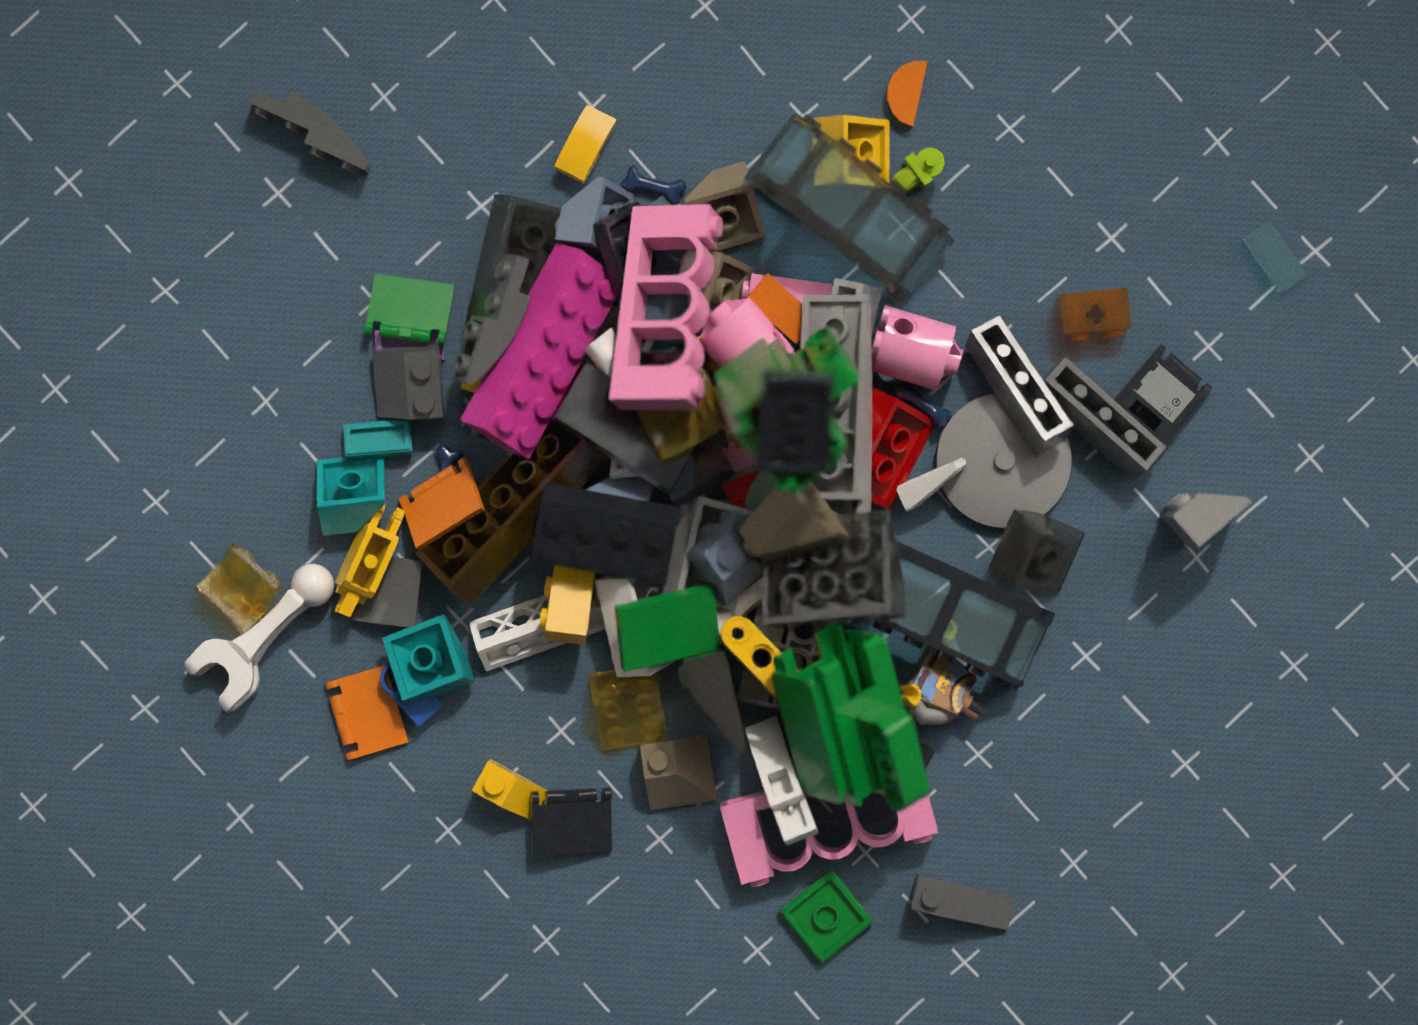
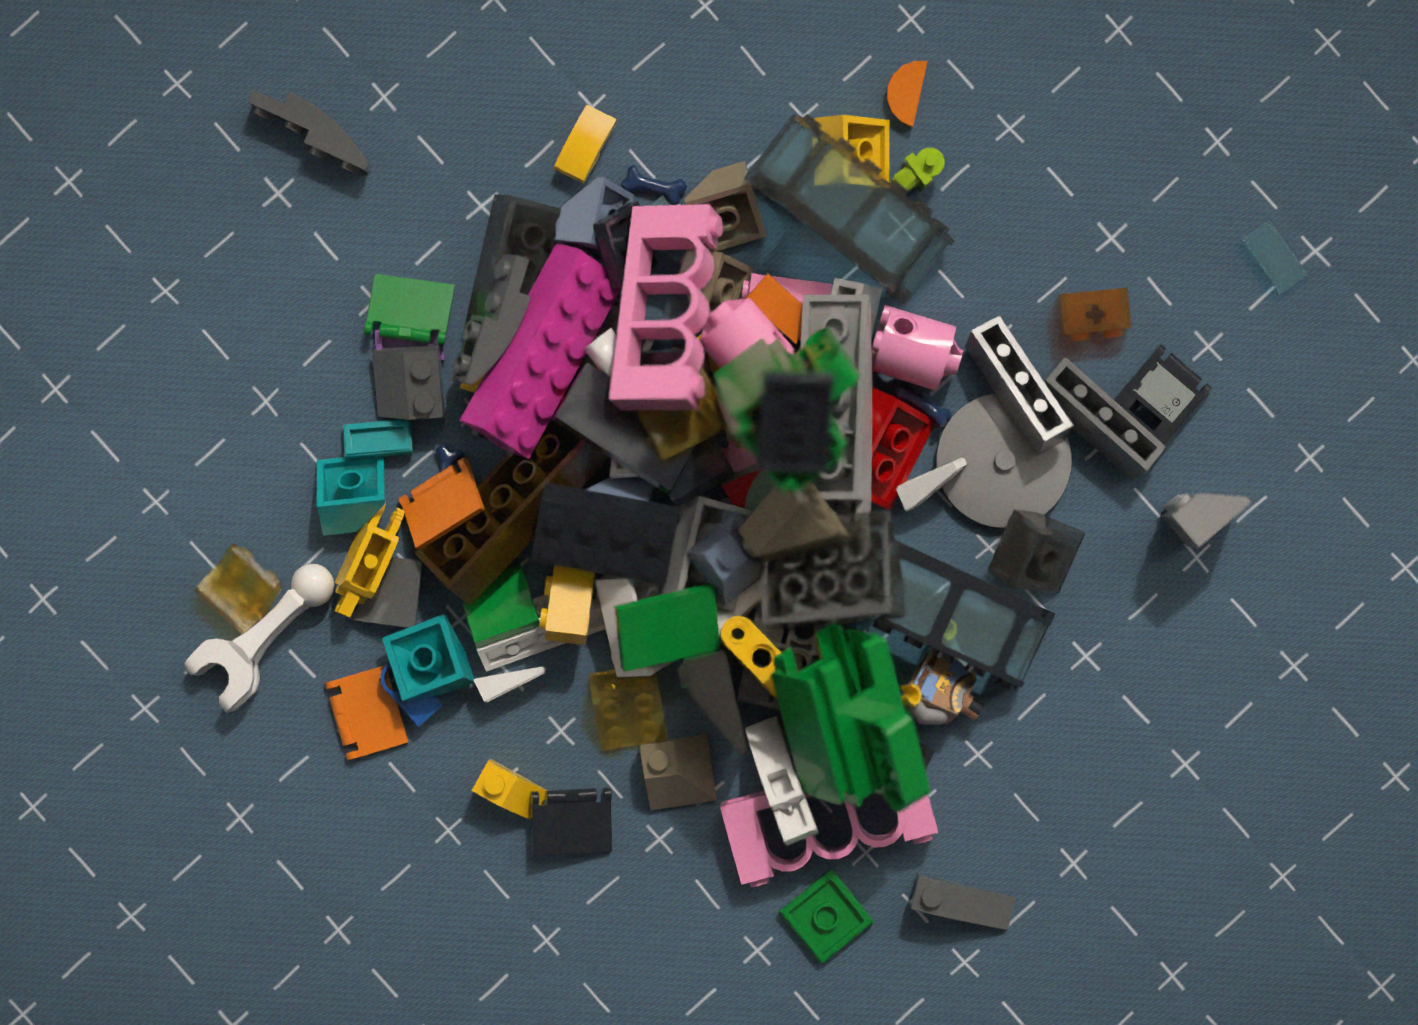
none -> green tile [461,564,540,648]
none -> white slope [473,666,546,702]

